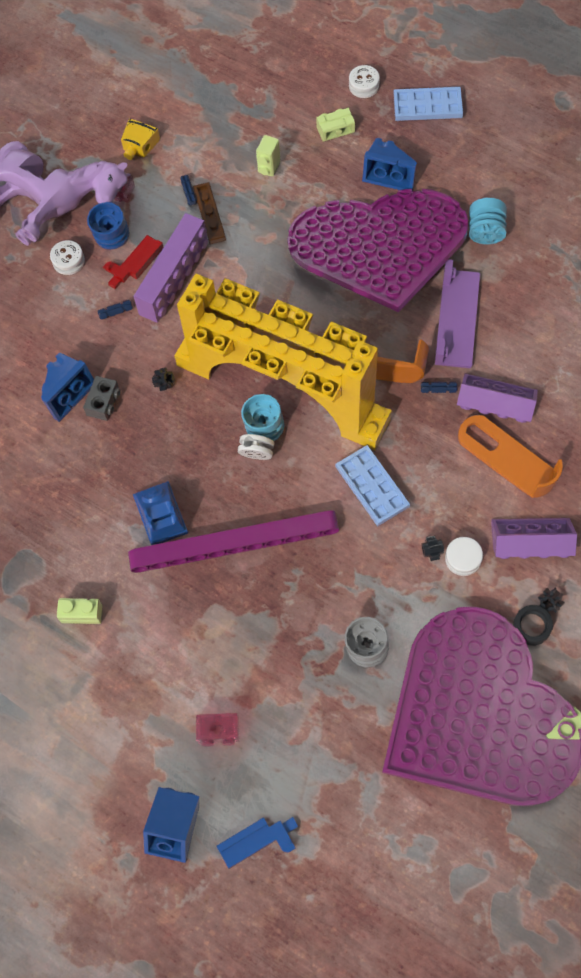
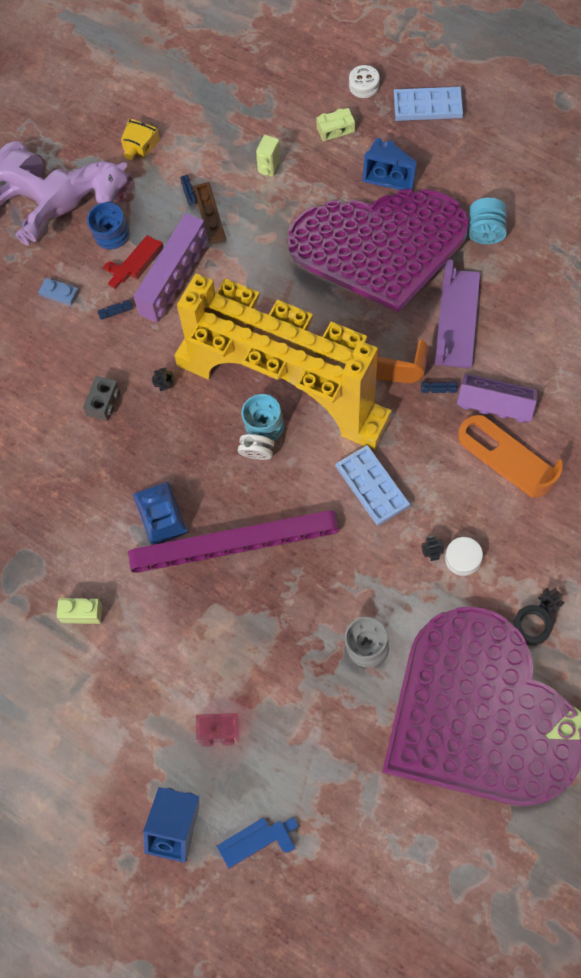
blue piece [41,352,94,422] -> none
white head [50,240,85,275] -> none
medium lavender slope [491,518,577,559] -> none
none -> medium blue plate [38,278,79,306]

